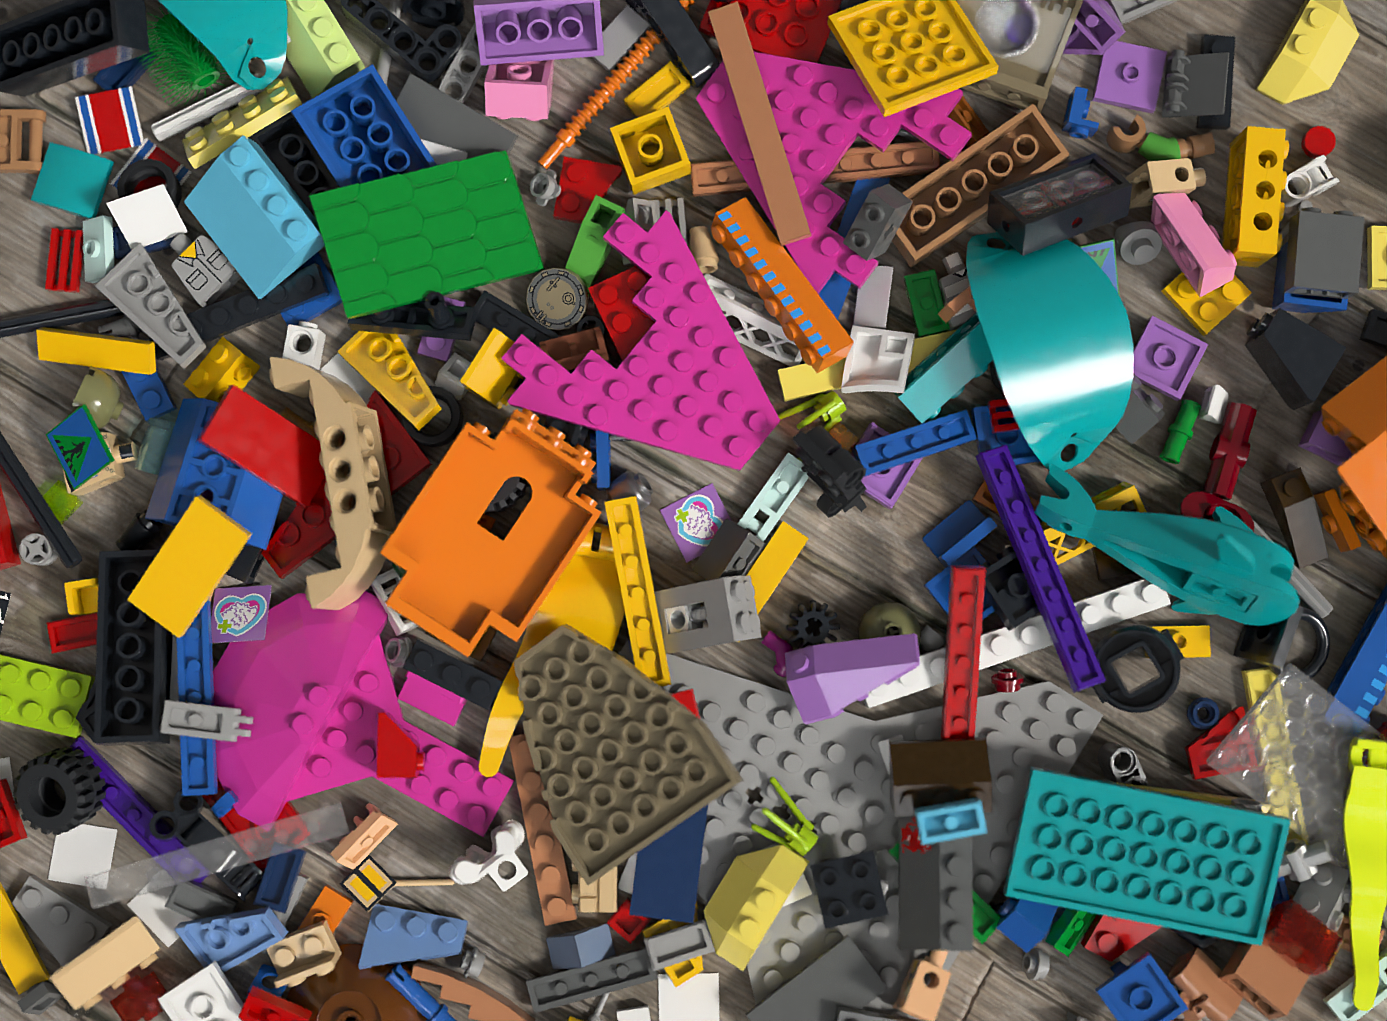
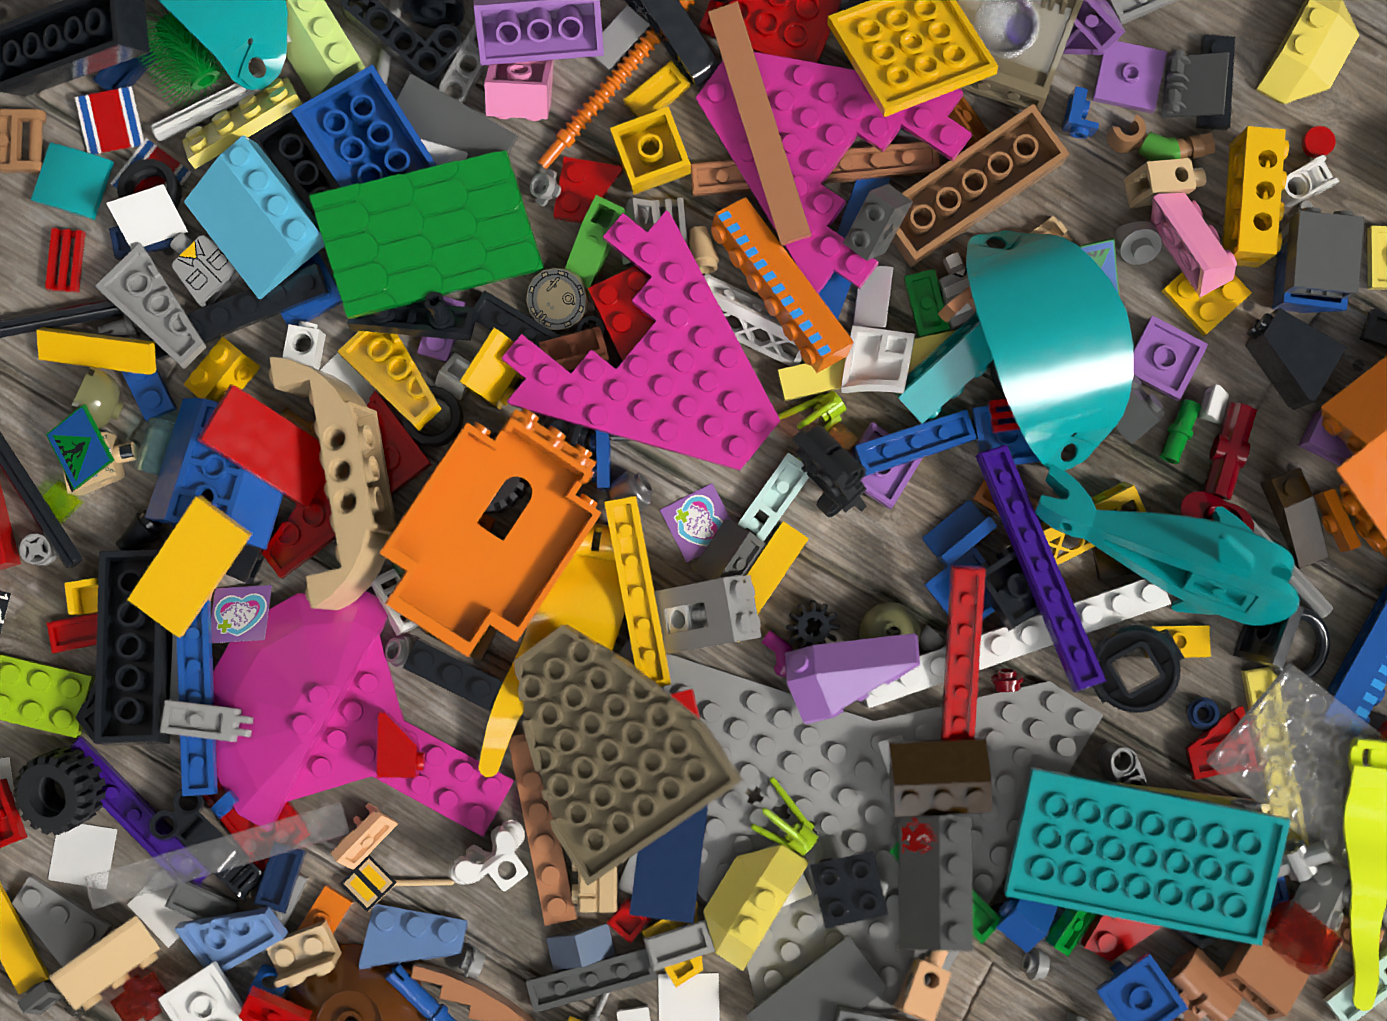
light aqua plate [83,215,114,283] -> none
dark pink panel [397,670,468,726] -> none
medium azure slope [914,798,987,845] -> none
black brick [987,153,1132,256] -> none

